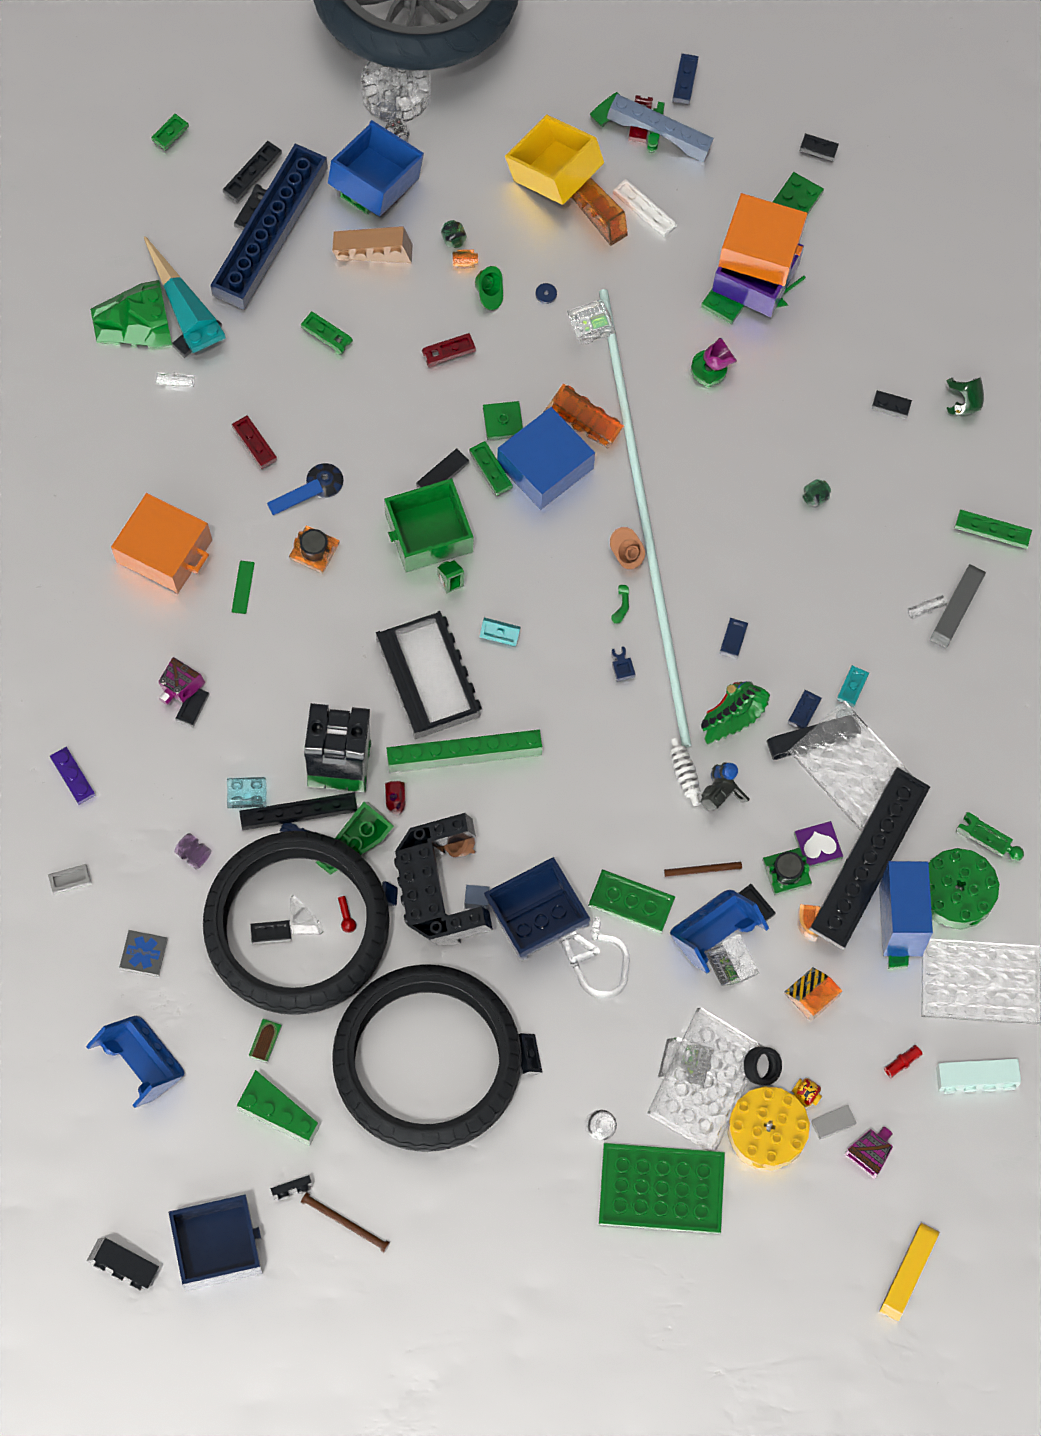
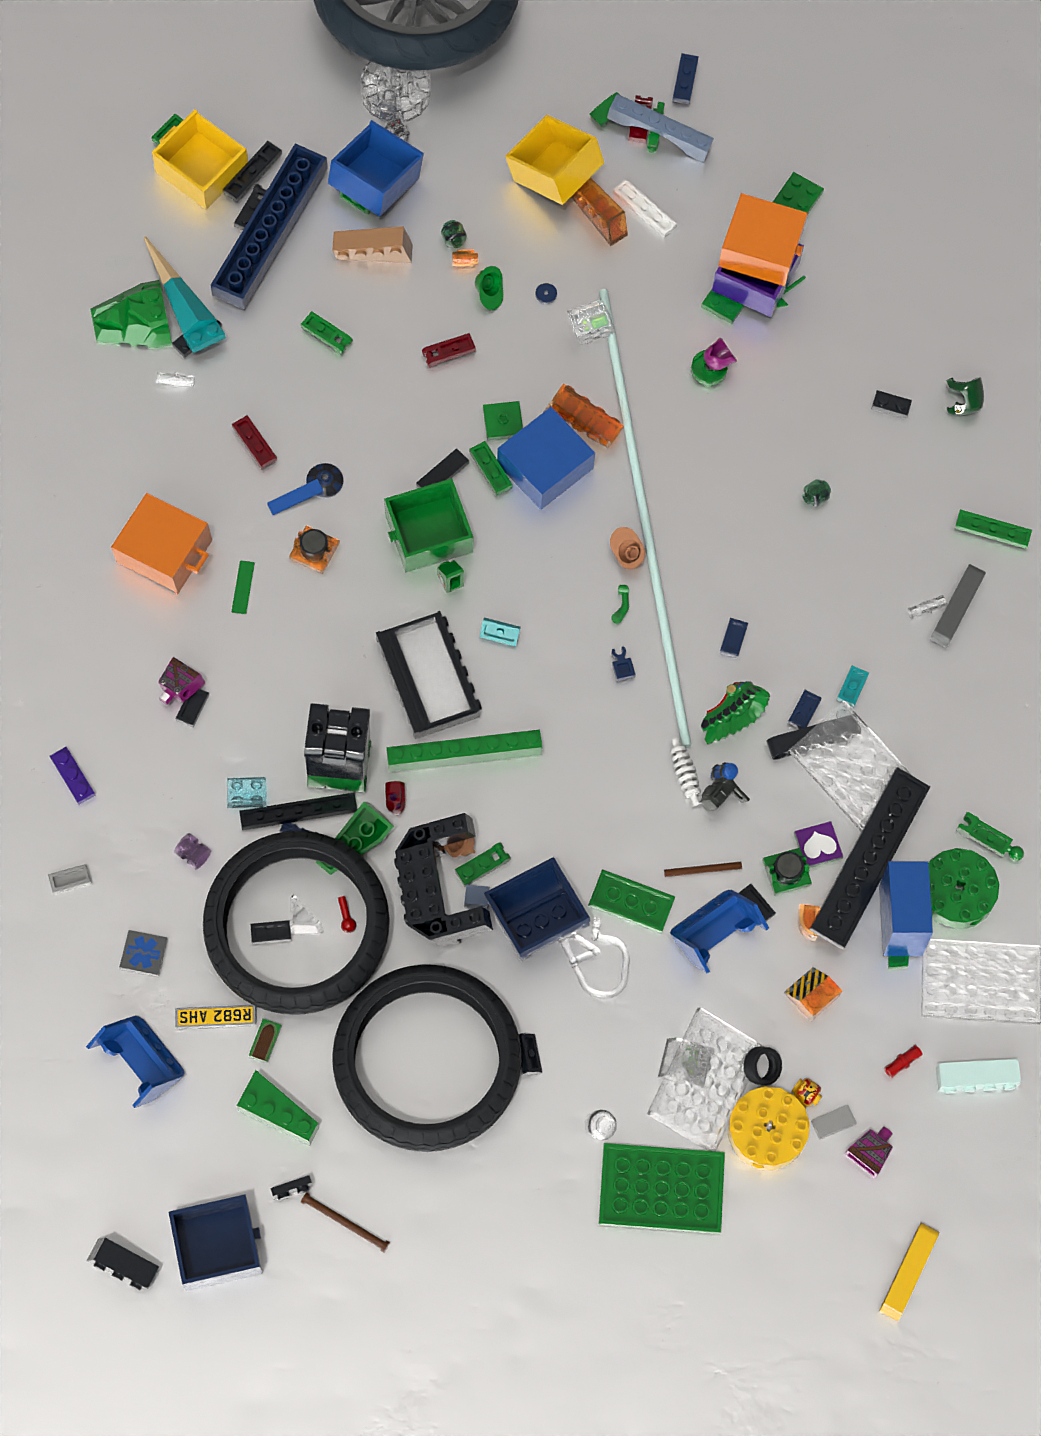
dark blue slope [382,881,398,906] -> none
clear slope [704,934,759,987] -> none
black plate [799,133,839,161] -> none
none -> yellow container [152,109,248,210]
none -> tile [175,1005,256,1029]
none -> green plate [455,842,511,887]

